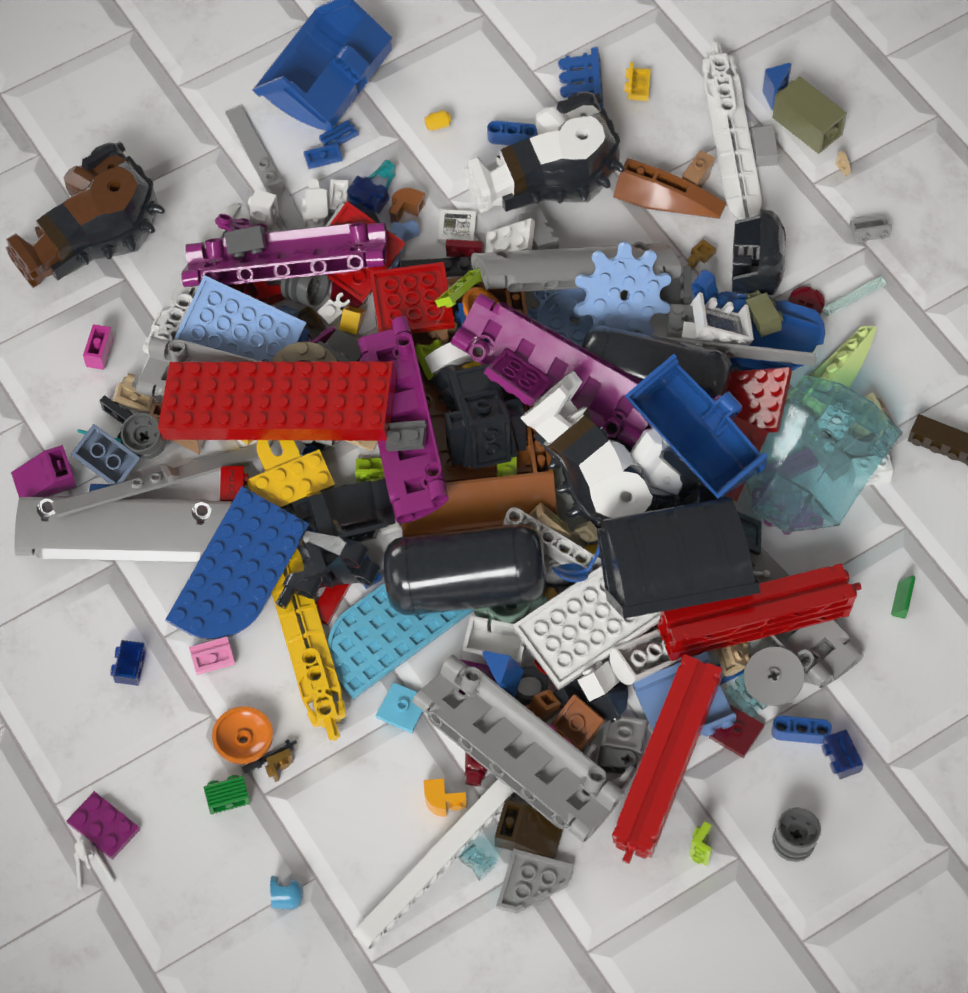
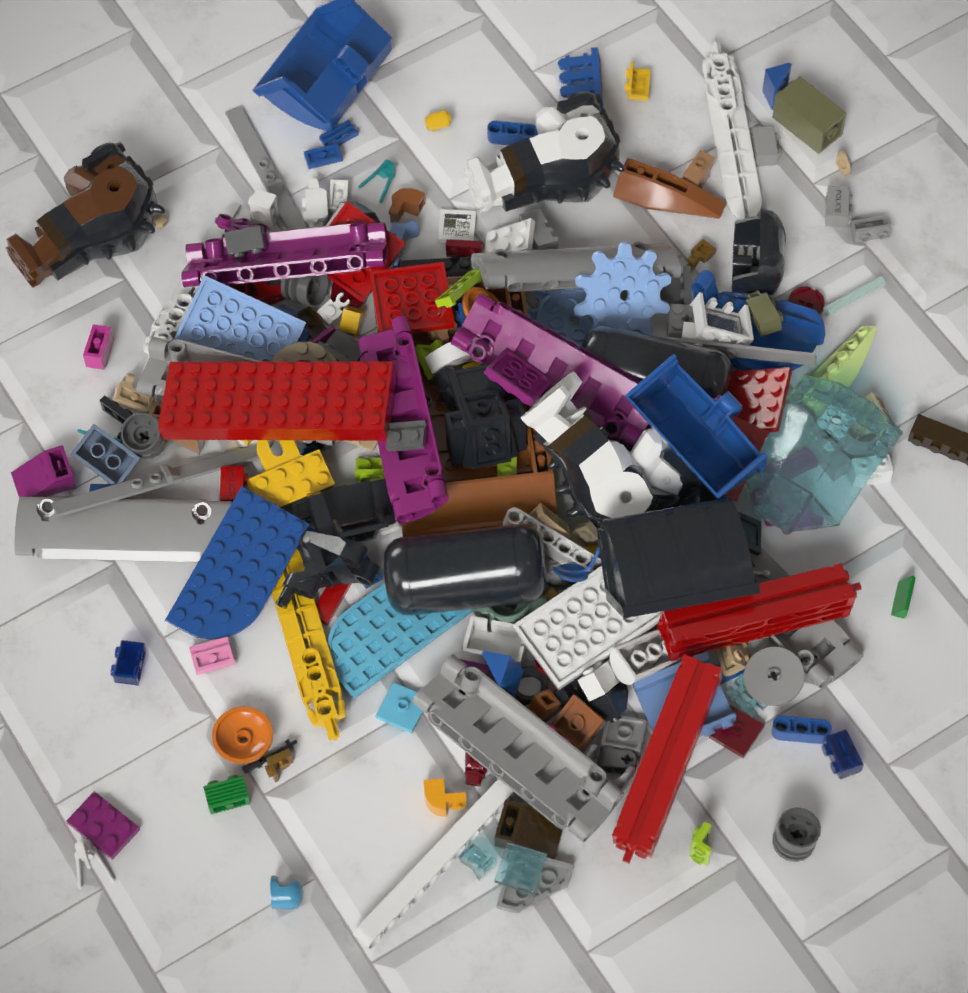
clear blue brick [346,176,390,214] -> none
none -> tan hinge [154,214,167,229]
none -> clear light blue plate [495,842,547,895]
none -> light grey brick [825,186,853,227]

